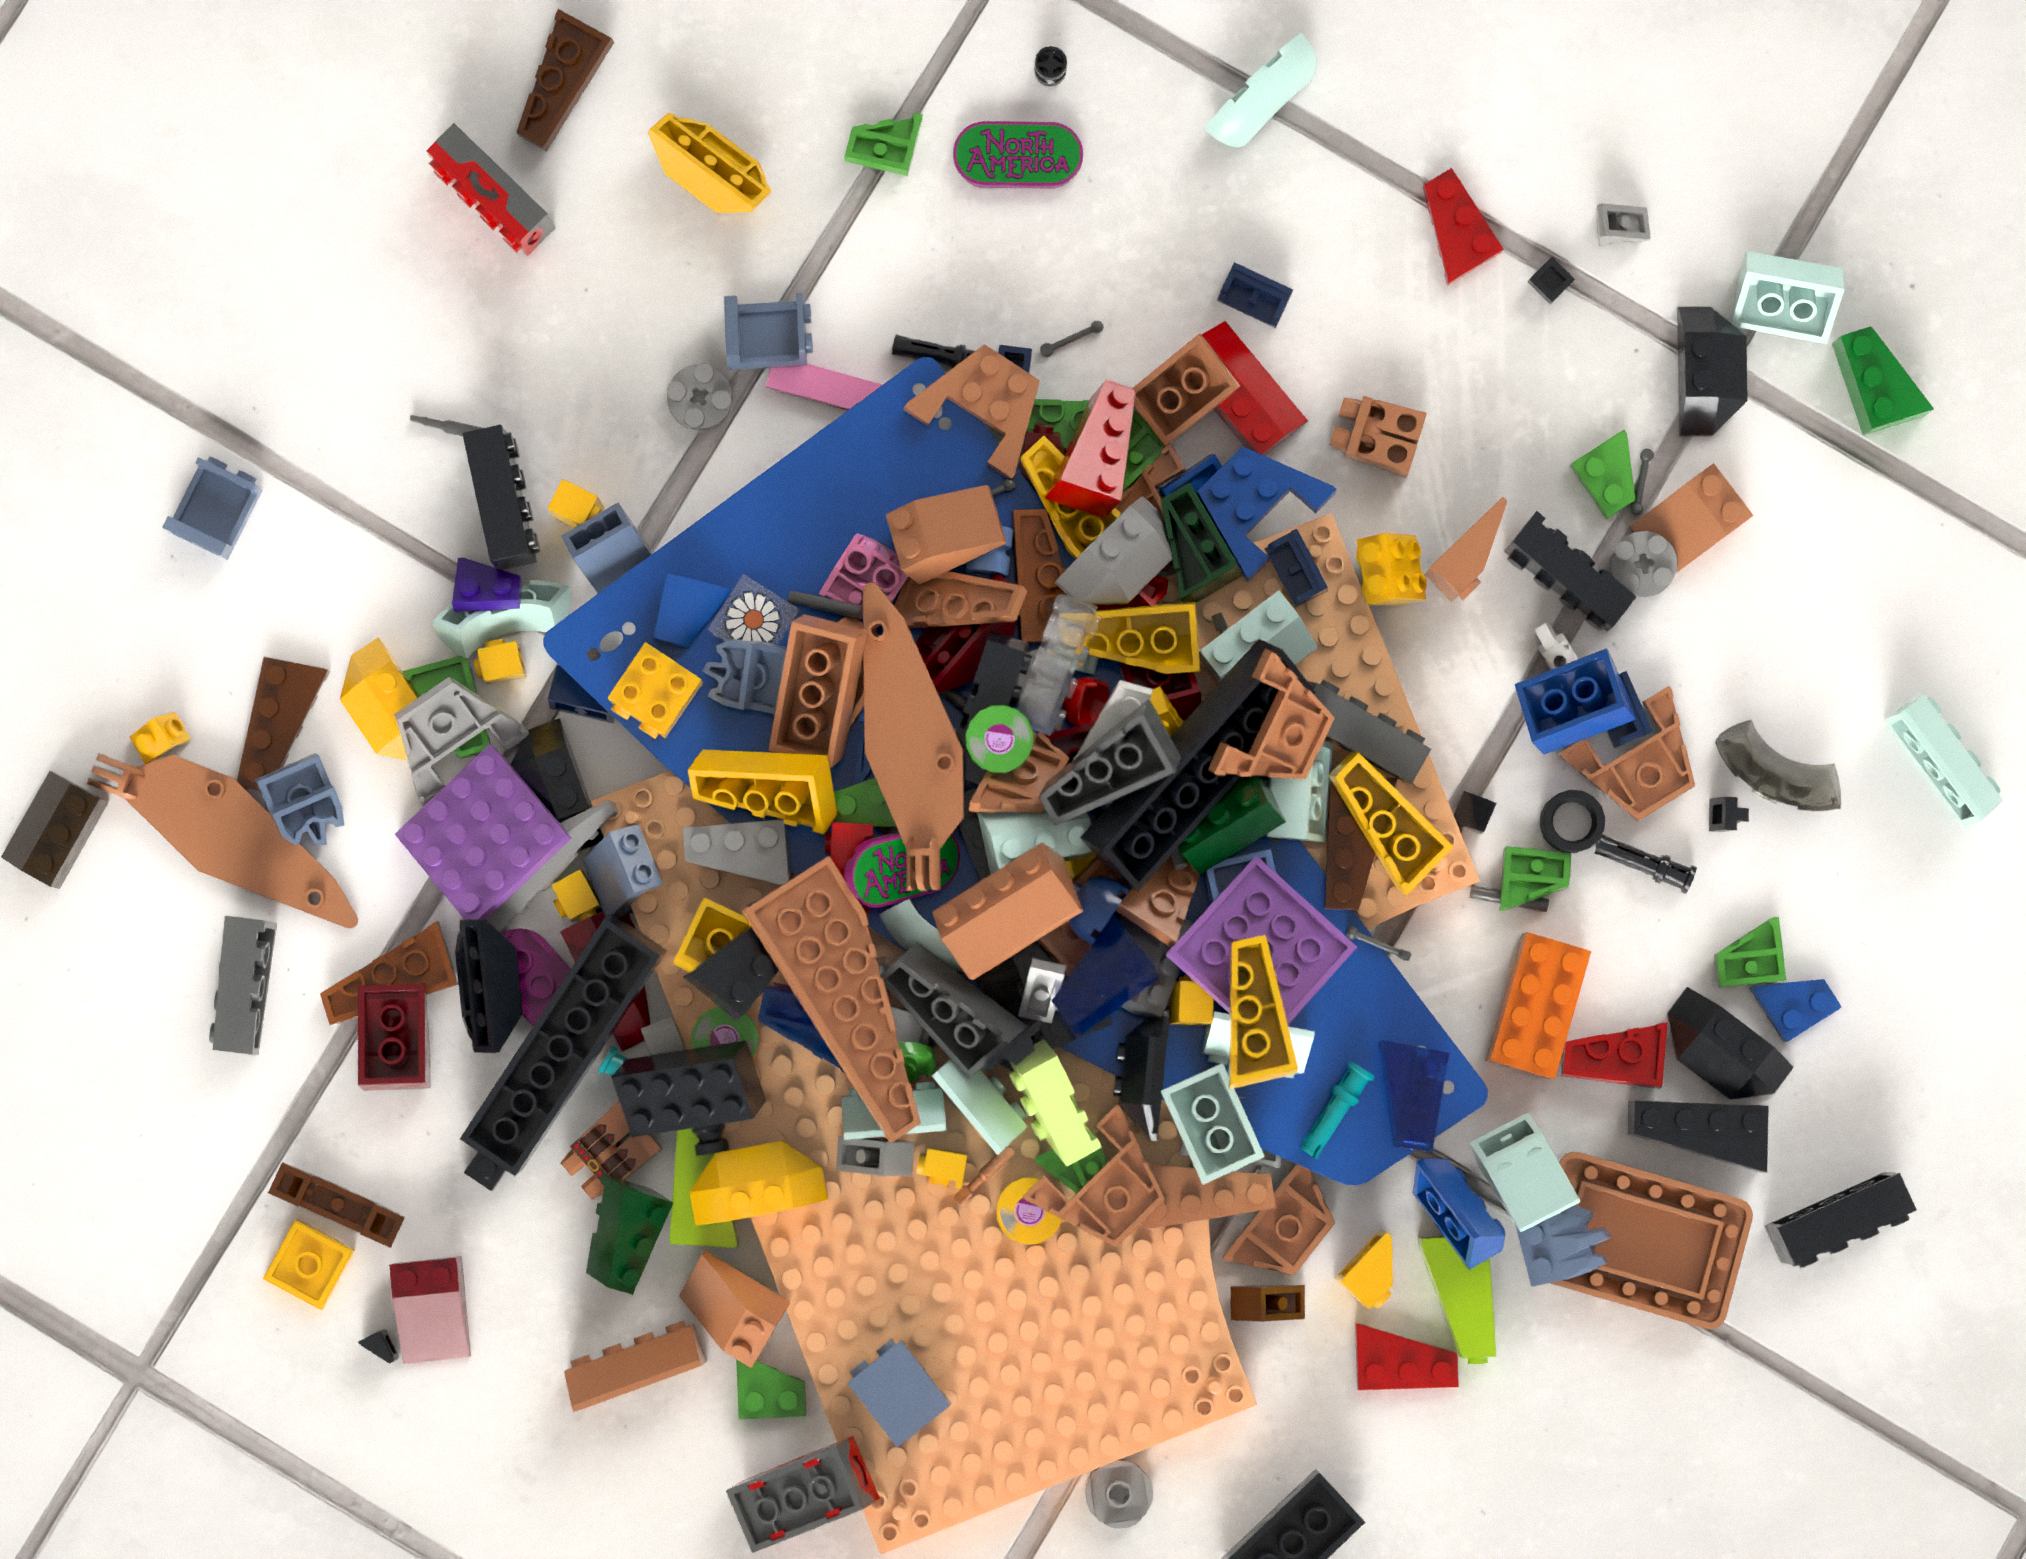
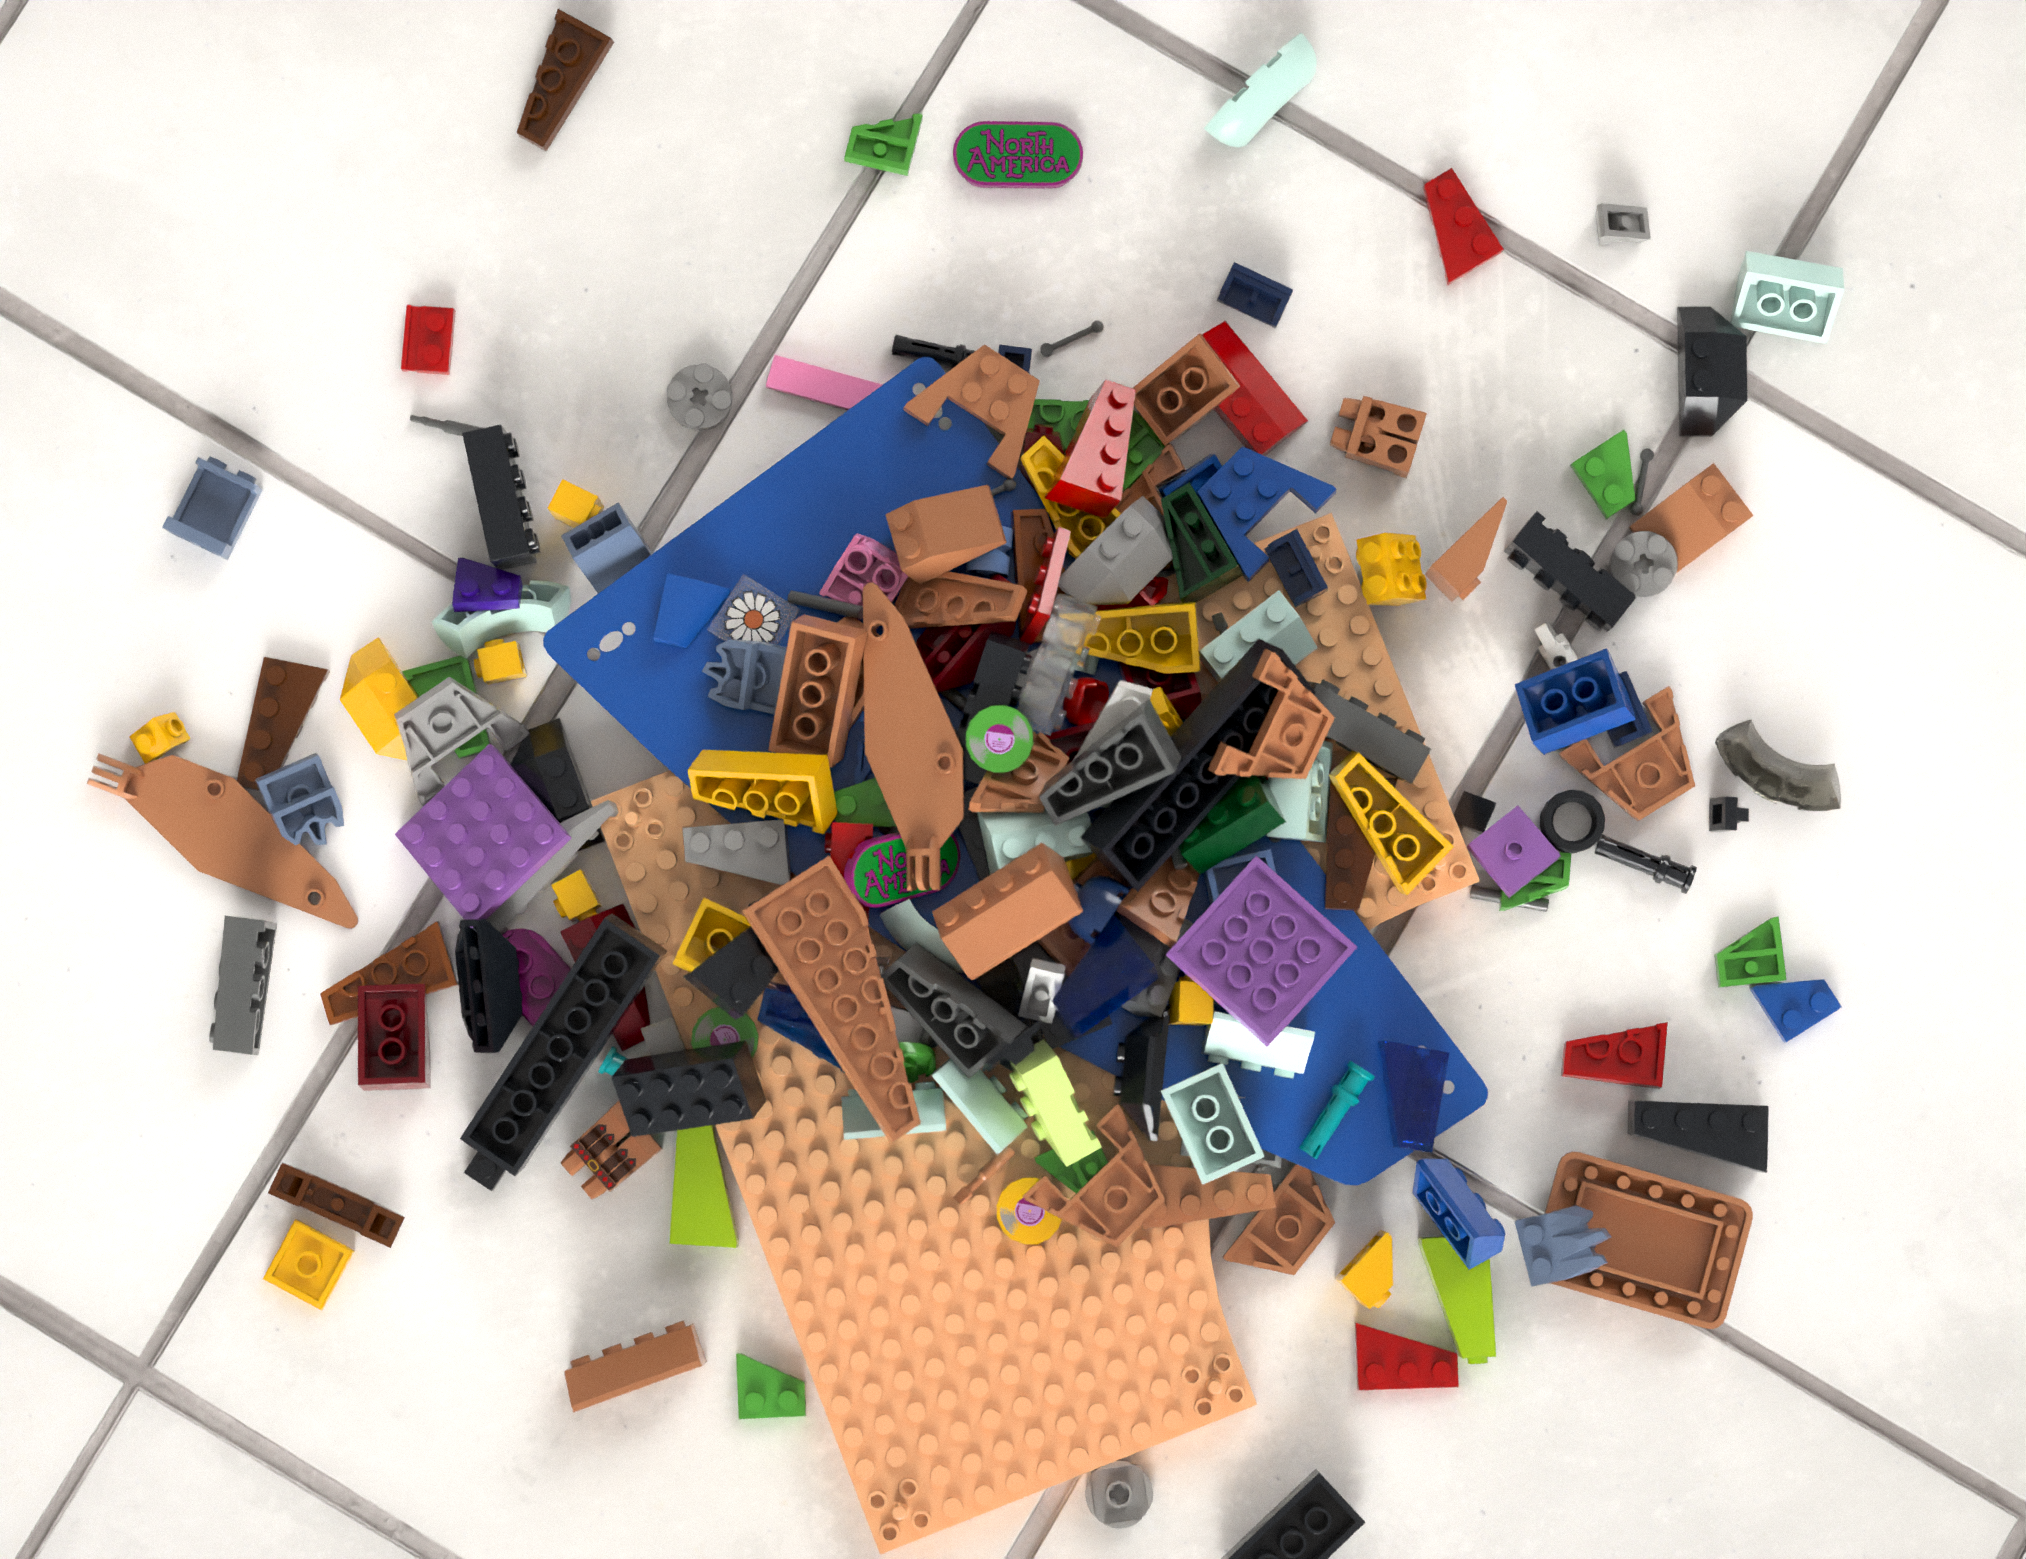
dark brown slope [1,770,109,889] -> none
black slope [358,1329,399,1364] -> none
slope [389,1256,471,1364] -> none
piece [426,123,555,256] -> none
dark blue hinge [548,665,615,724] -> none
sand blue panel [582,824,663,917] -> none
dark green wedge [586,1173,673,1295] -> none
yellow brick [608,642,703,739] -> none
yellow wedge [648,113,771,213] -> none
nougat slope [679,1250,791,1368] -> none
yellow wedge [689,1140,828,1225] -> none
black wheel [692,1123,729,1156] -> none
sand blue panel [724,293,813,370] -> none
dark grey piece [726,1436,880,1553] -> none
light grey slope [836,1137,914,1176] -> none
sand blue panel [847,1339,952,1448] -> none
yellow brick [916,1147,968,1189] -> none
black wheel [1034,46,1067,87] -> none
yellow wedge [1229,935,1299,1089] -> none
reddish brown slope [1230,1285,1305,1322] -> none
dark grey hinge [1345,926,1412,961] -> none
light aqua slope [1469,1112,1580,1232] -> none
orange brick [1485,932,1591,1080] -> none
black plate [1528,257,1575,305] -> none
black wedge [1667,987,1794,1100] -> none
black brick [1764,1172,1917,1268] -> none
green wedge [1832,326,1934,436] -> none
light aqua slope [1884,694,2003,826] -> none
none -> red plate [401,305,456,375]
none -> red wing [1019,527,1071,645]
none -> medium lavender plate [1467,806,1561,898]

